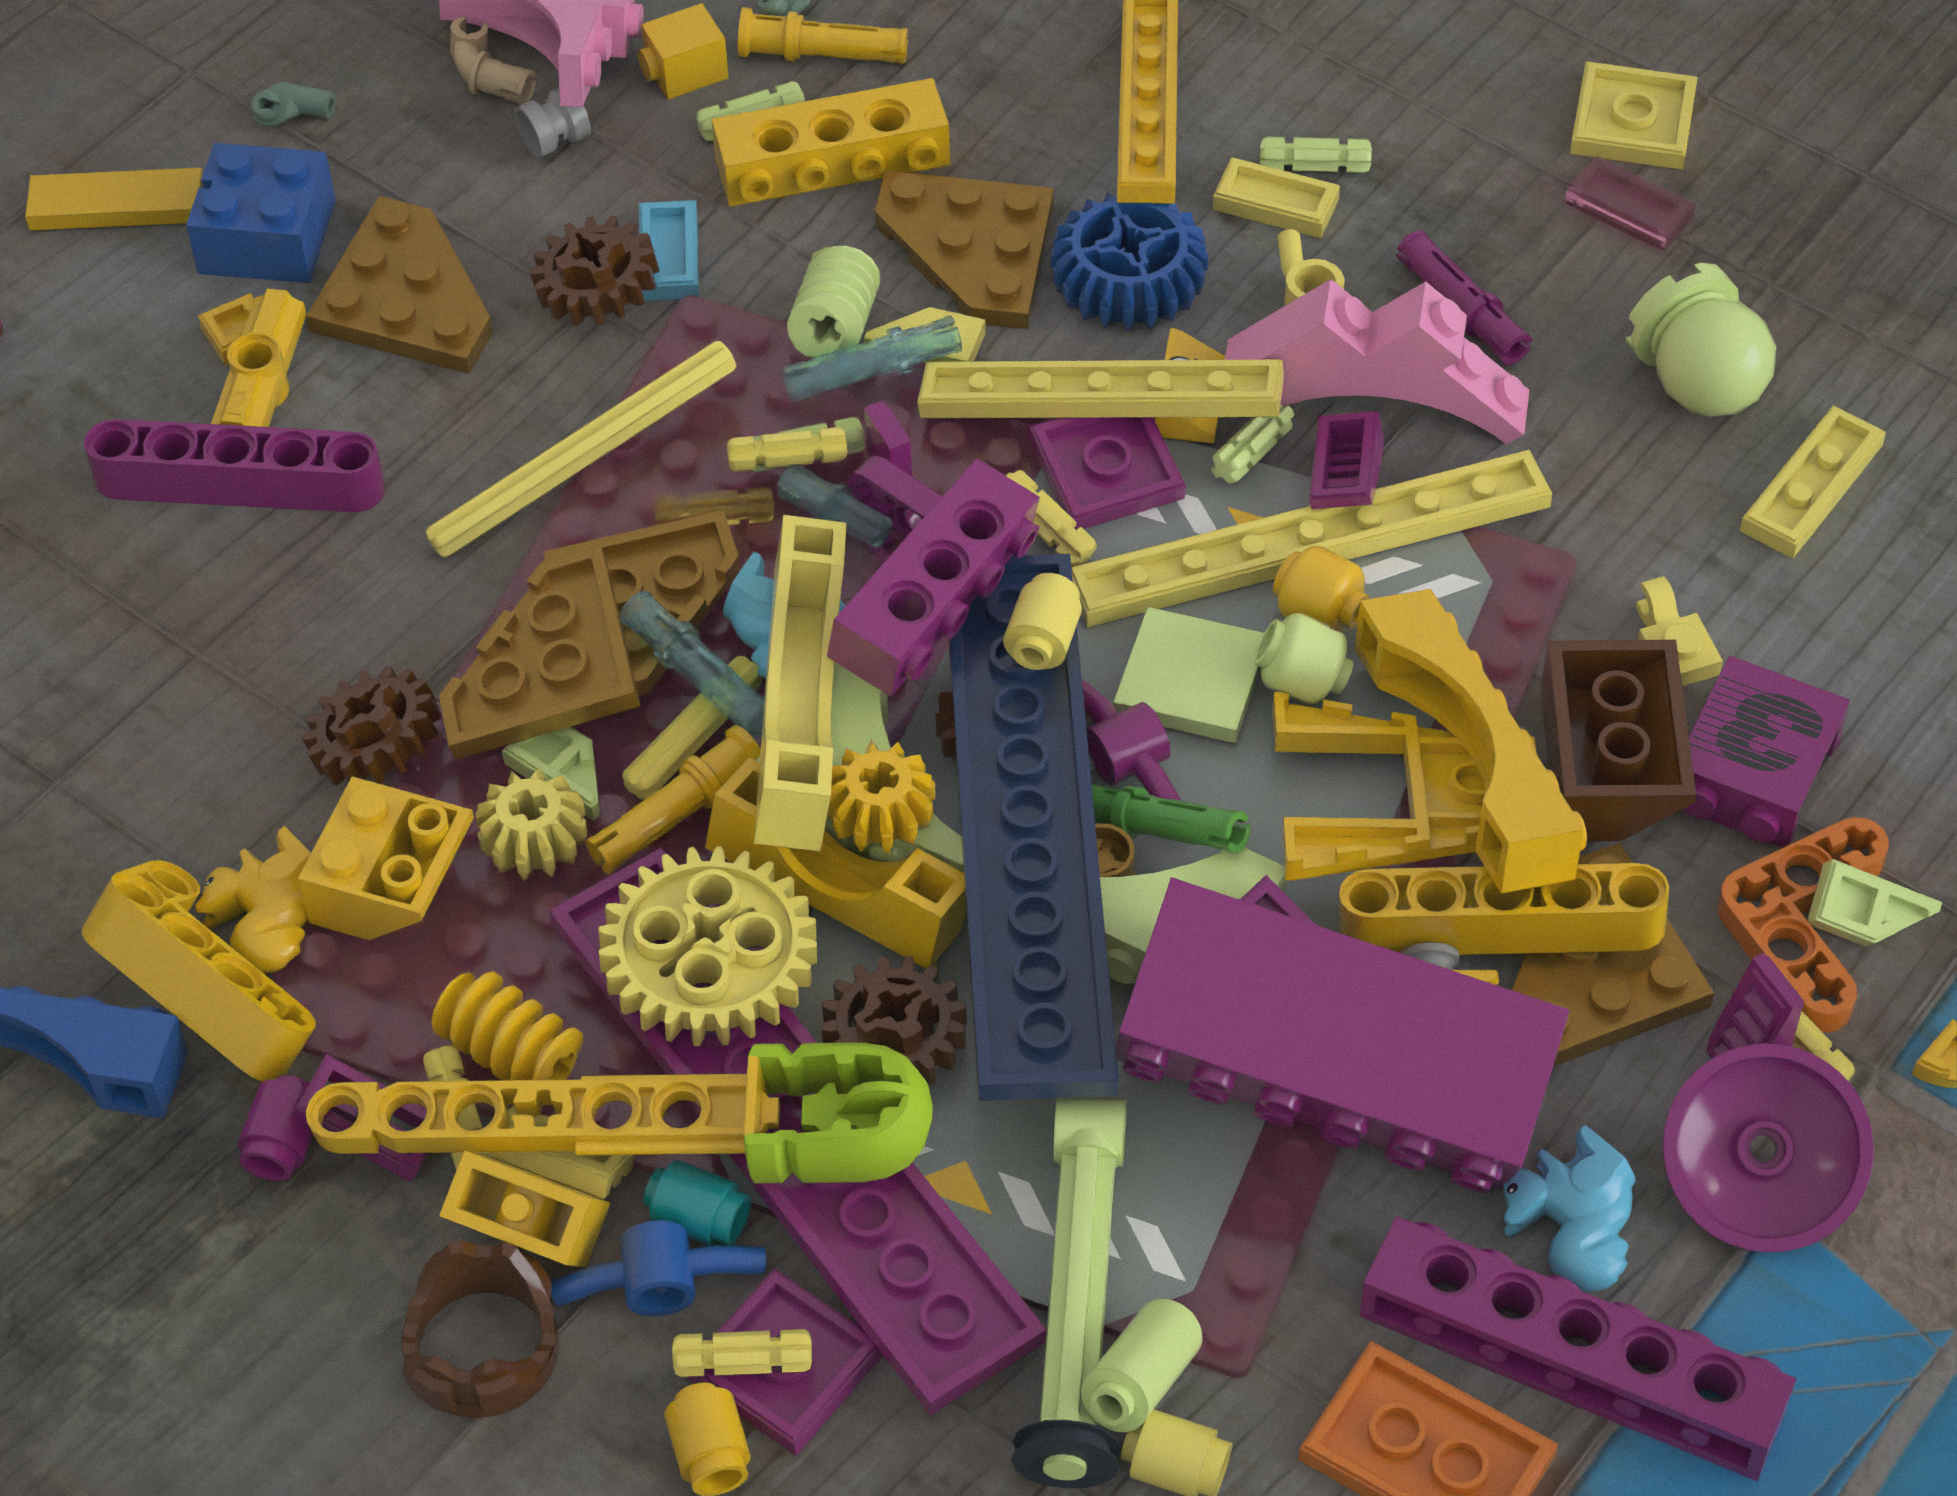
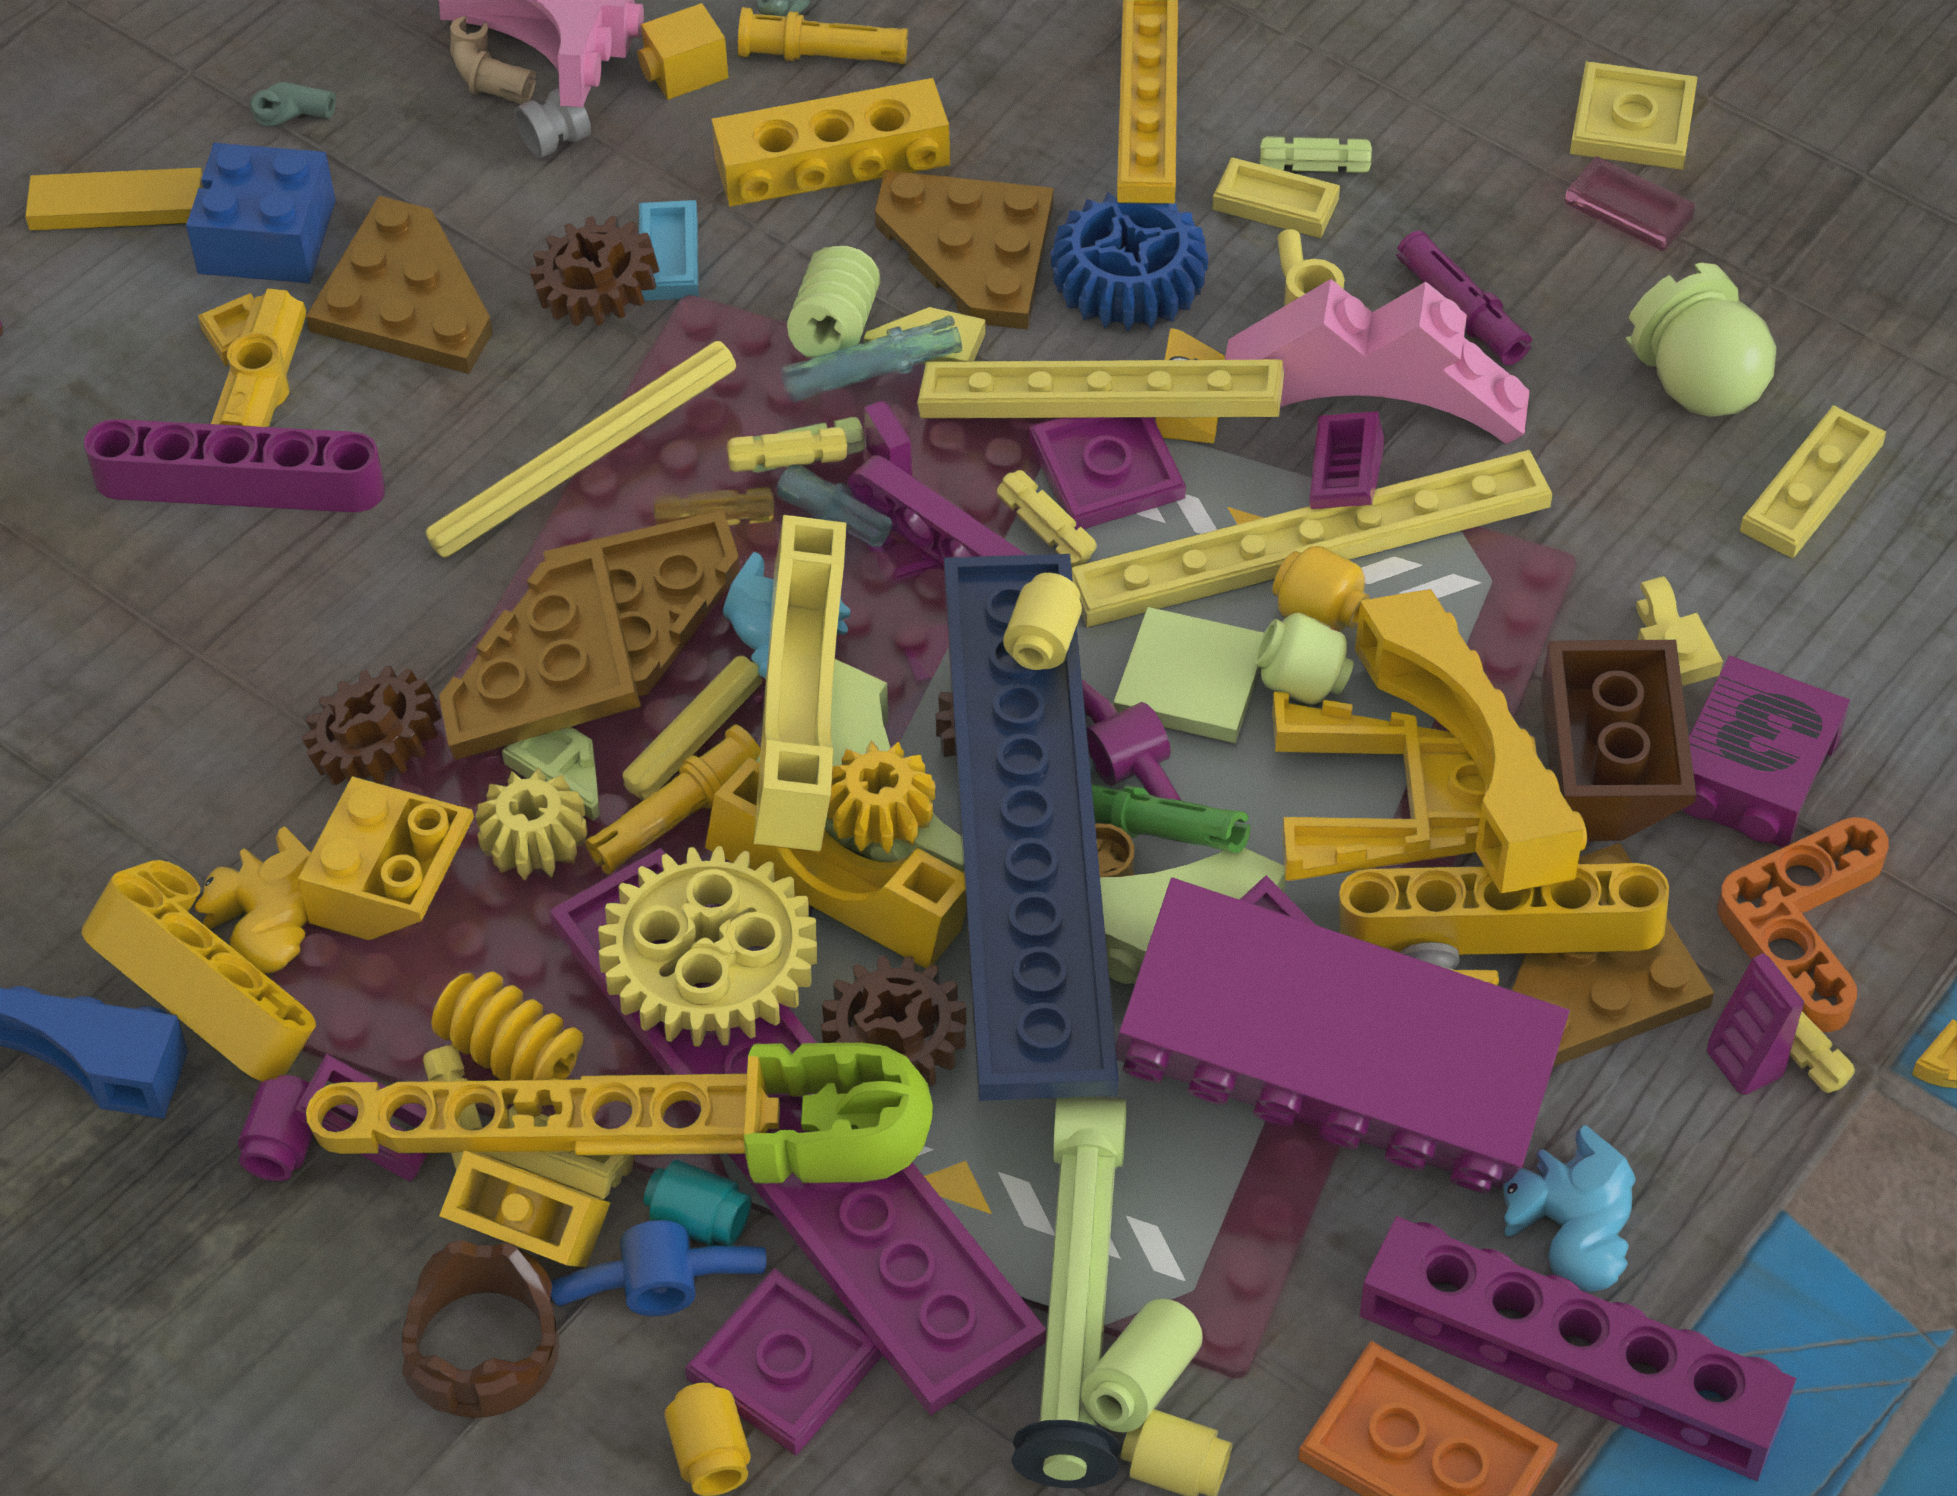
clear light blue pin [620,591,765,738] -> none
light yellow axle [672,1329,812,1377] -> none
yellowish green axle [696,81,805,142] -> none
magenta brick [827,458,1040,697] -> none
yellowish green axle [1211,404,1294,484] -> none
magenta dish [1662,1043,1874,1253] -> none
yellowish green tile [1807,859,1942,947] -> none

